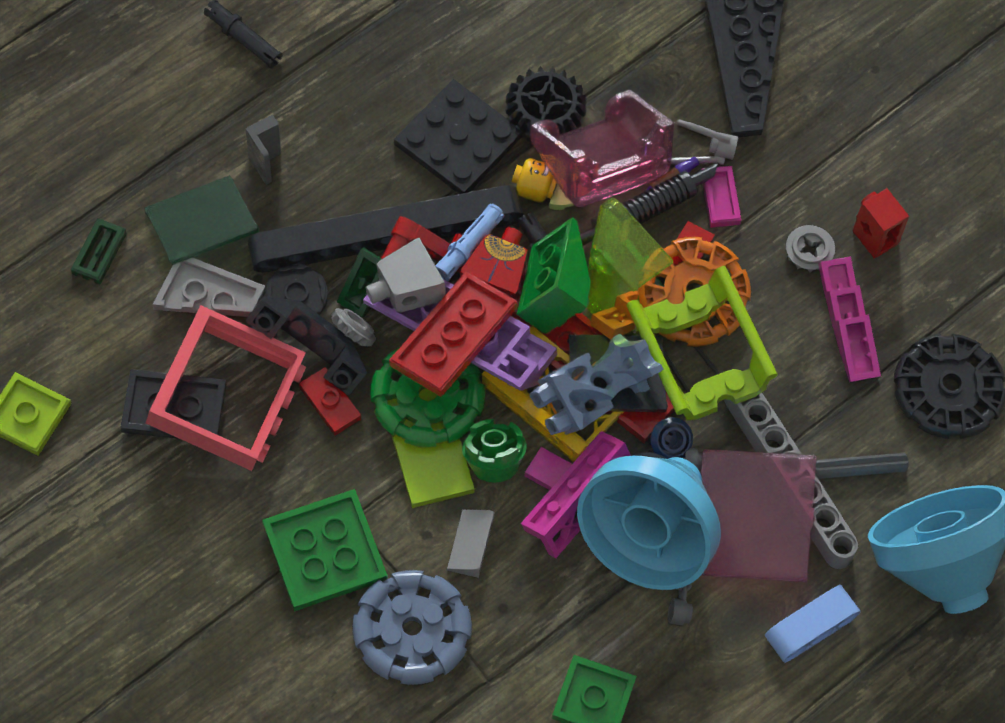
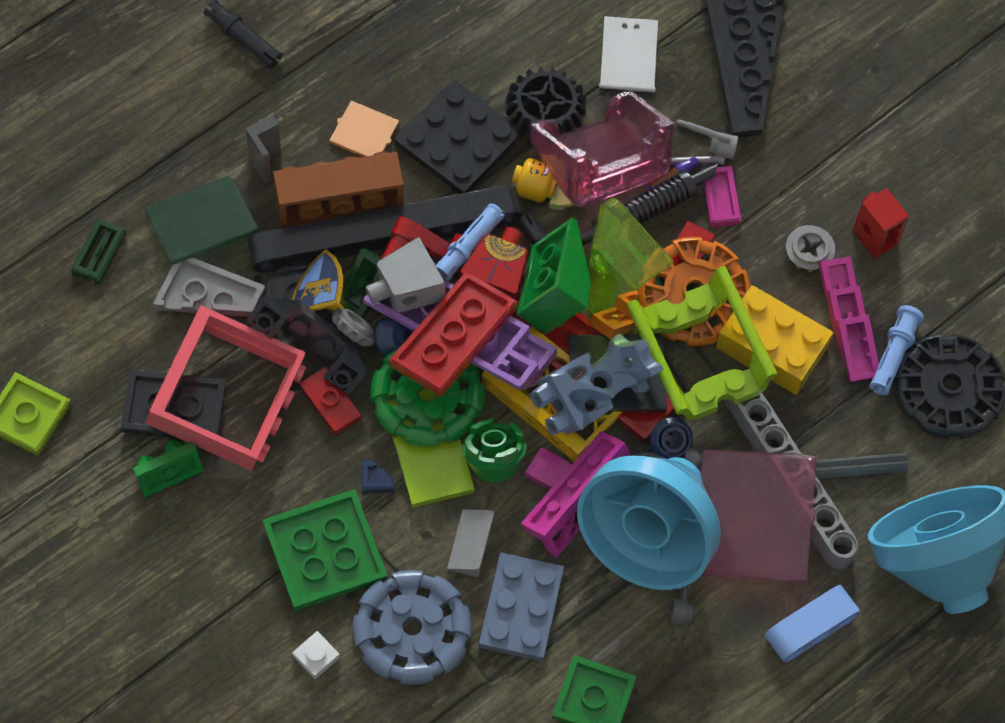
none -> green tile [133,438,204,498]
none -> dark orange brick [273,151,404,228]
none -> shield [291,249,344,313]
none -> white plate [292,631,340,679]
none -> light nougat piece [329,101,399,157]
none -> dark blue tile [361,460,395,494]
none -> dark blue cone [374,317,414,357]
none -> sand blue plate [479,552,564,662]
none -> white container [599,16,658,92]
none -> yellow brick [716,285,833,396]
none -> light blue pin [869,305,924,395]

